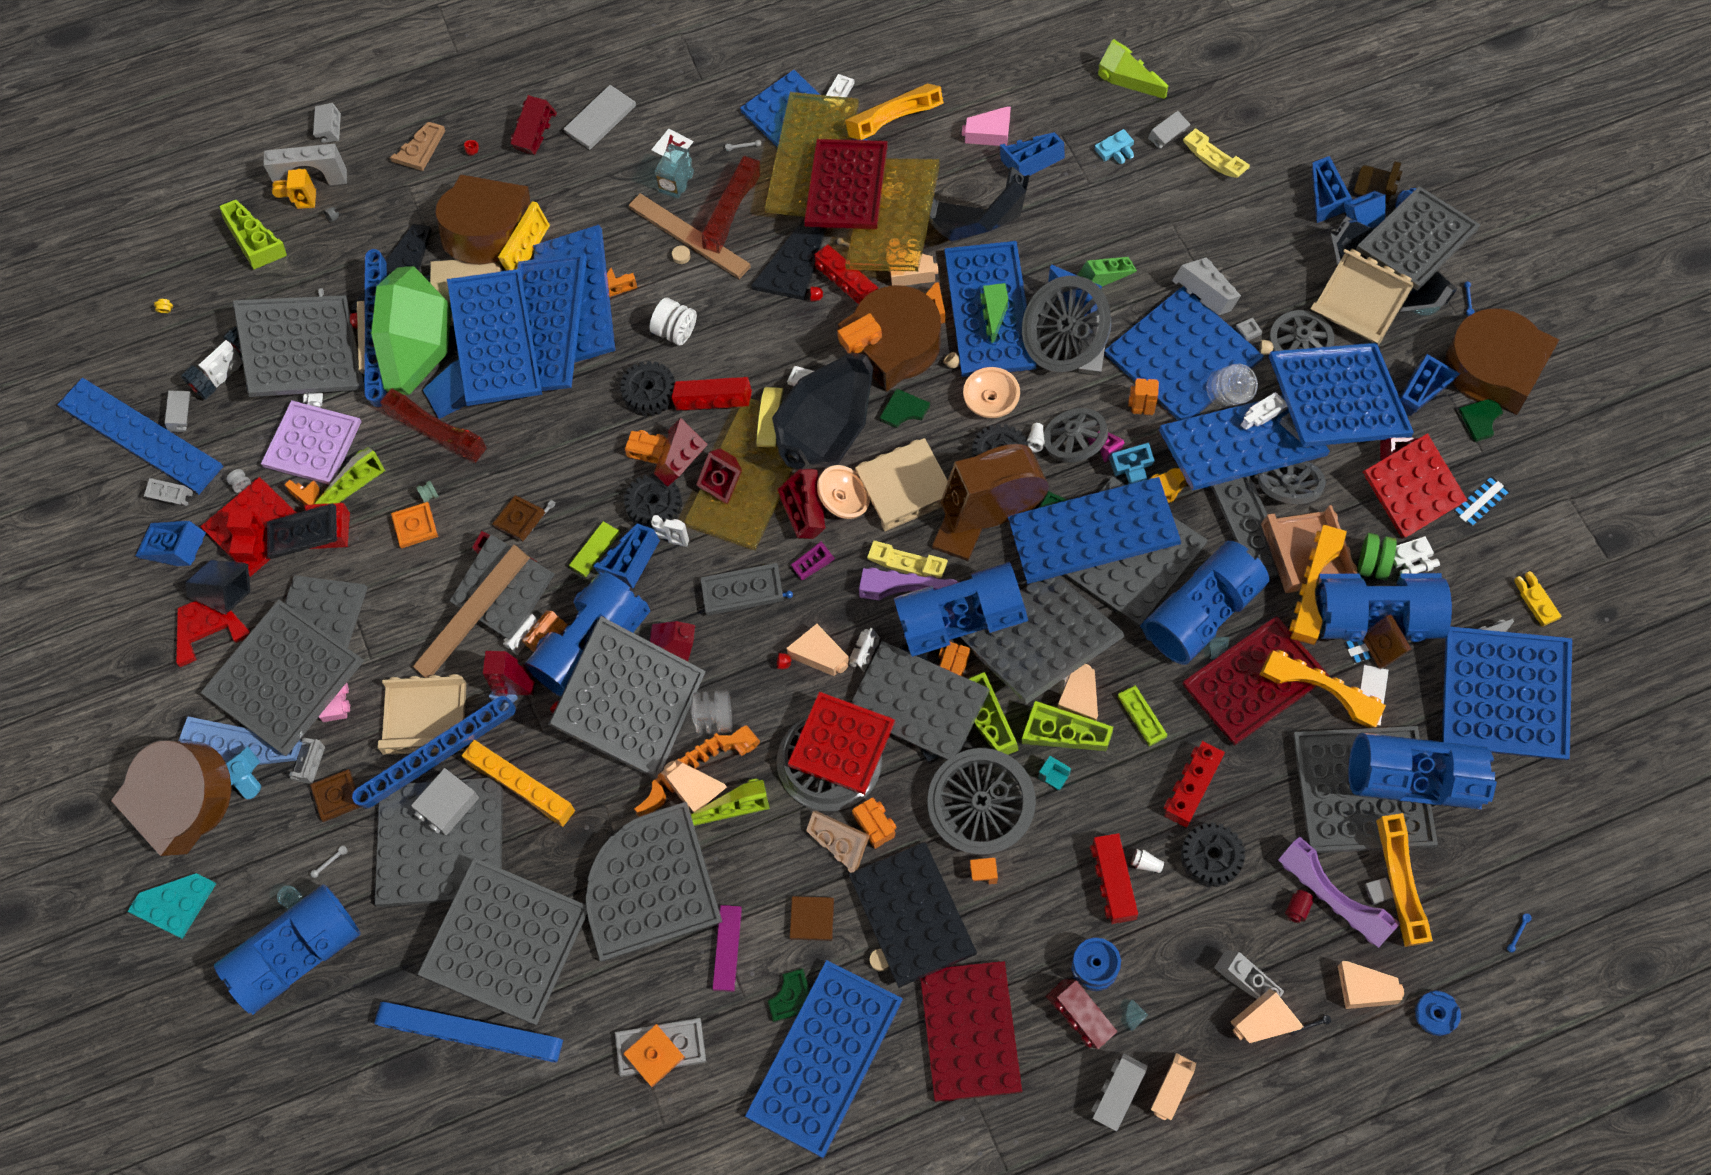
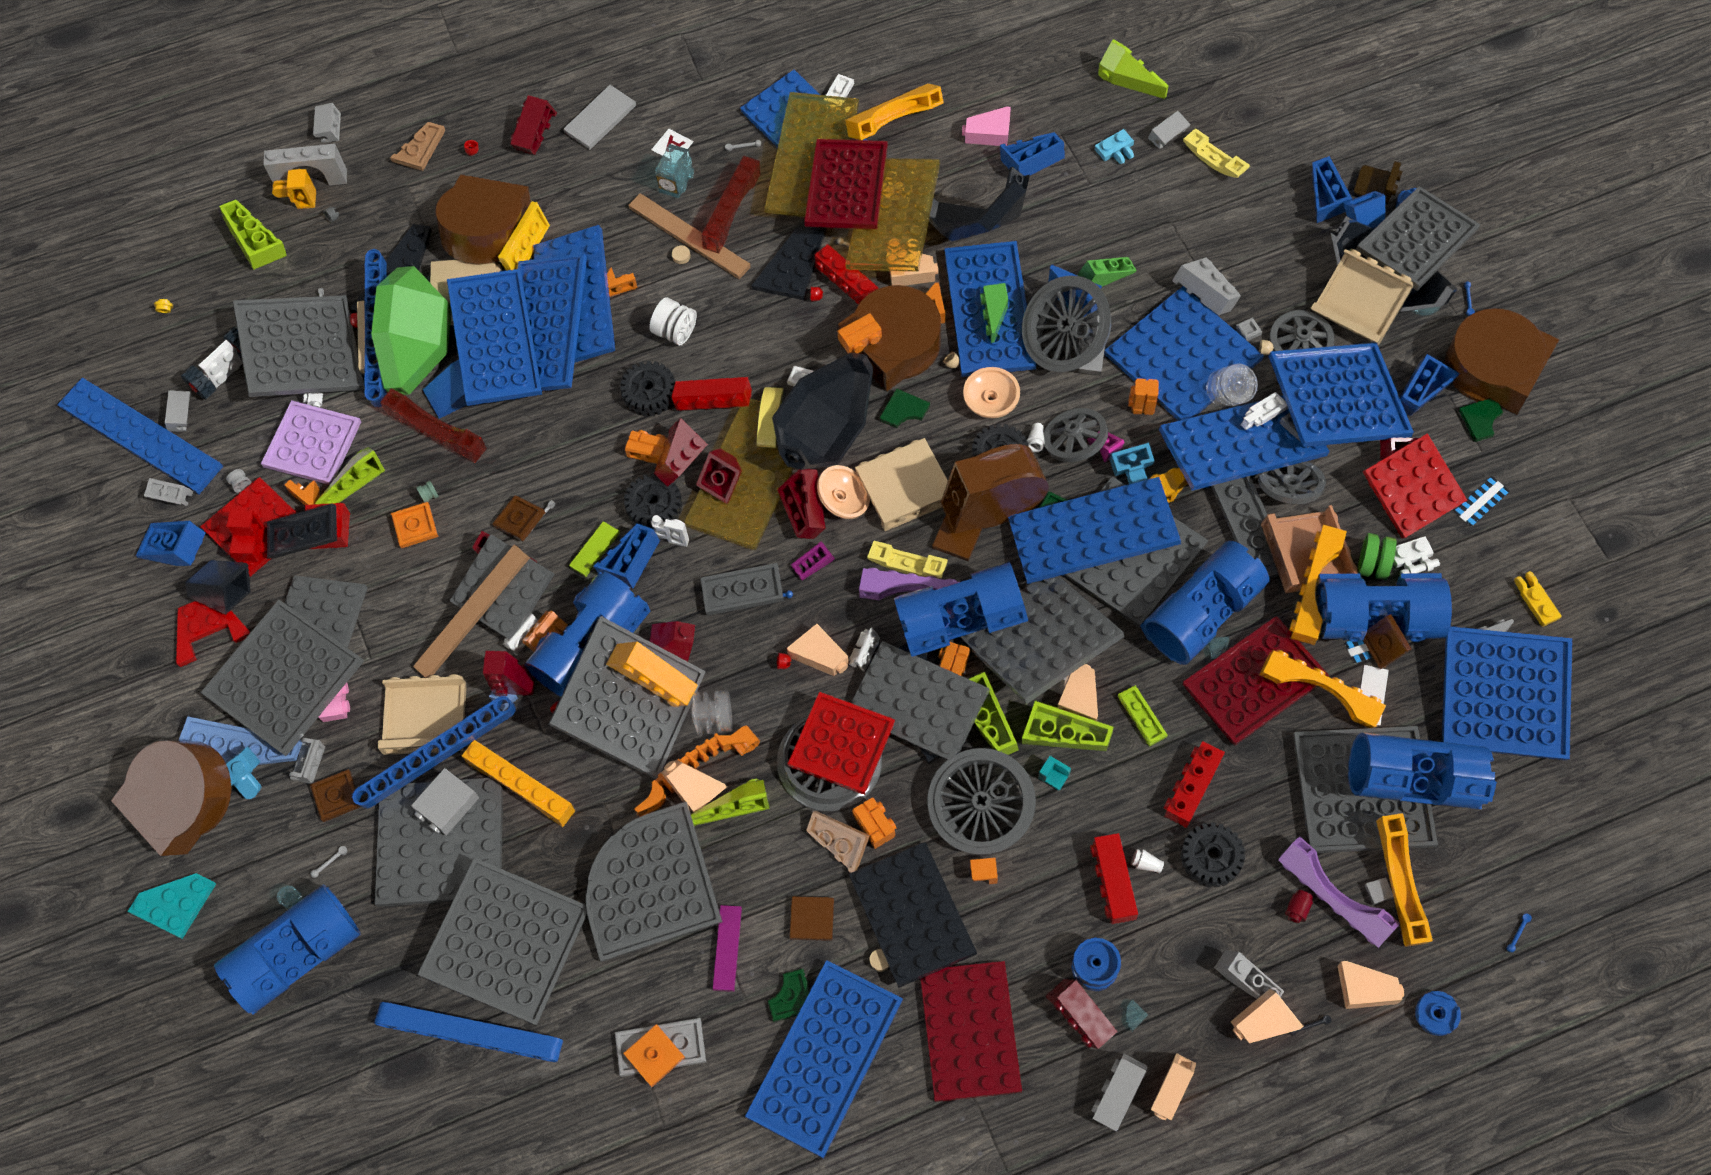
none -> light orange wedge [606,641,698,707]

